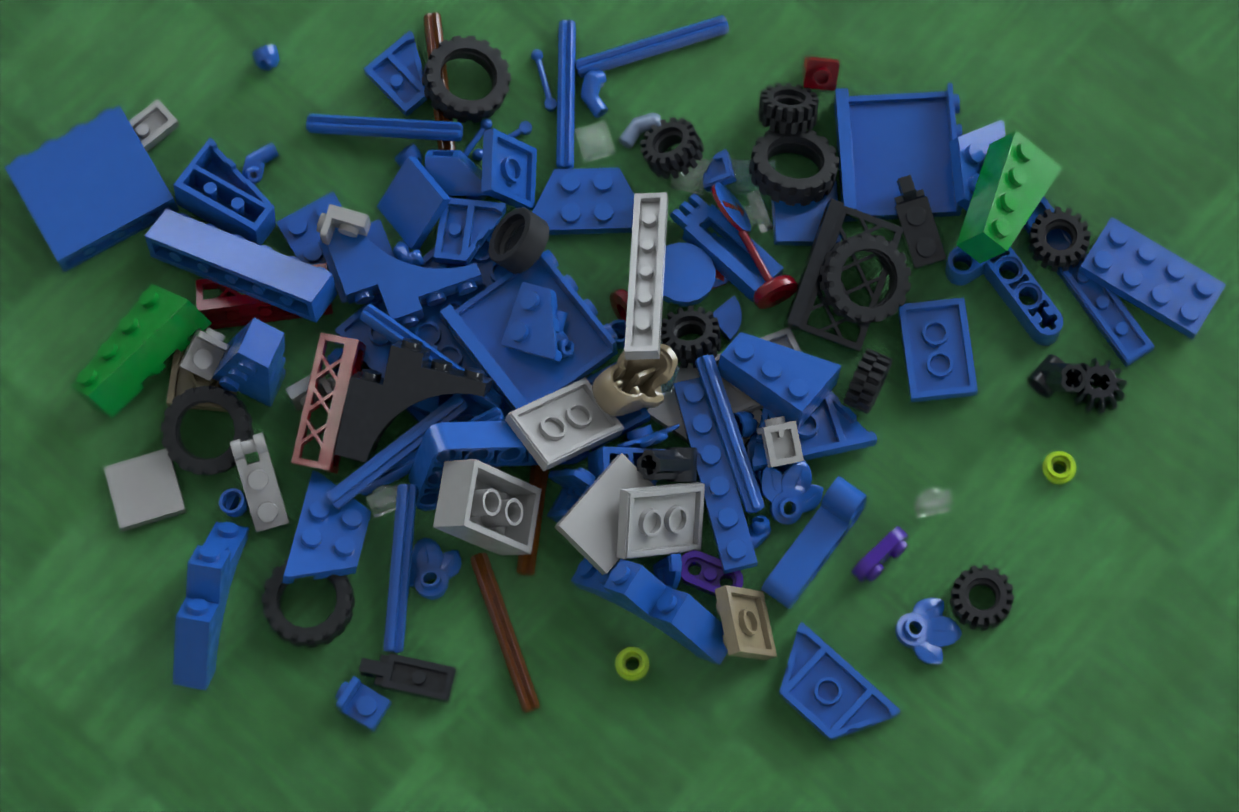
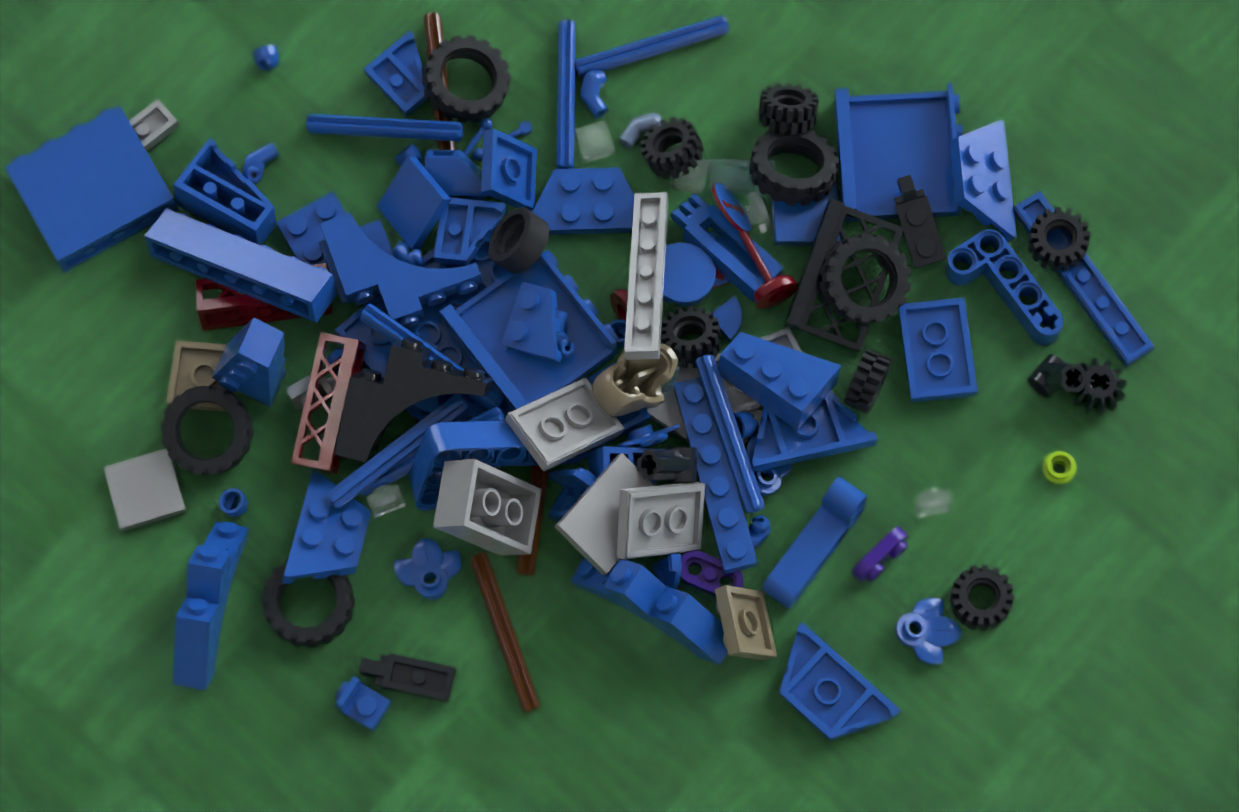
green wedge [70,283,212,418] -> none
light grey bracket [179,328,230,381] -> none
light grey plate [230,432,289,532] -> none
light grey bracket [317,204,371,245] -> none
blue axle [383,484,418,653] -> none
blue hinge [531,49,557,112] -> none
lime plate [615,647,650,681] -> none
blue tile [703,149,737,192] -> none
light grey bracket [756,416,804,468] -> none
blue plate [761,460,823,525] -> none
dark red bracket [803,57,840,91] -> none
green wedge [956,131,1062,264] -> none
blue plate [1077,217,1226,340] -> none

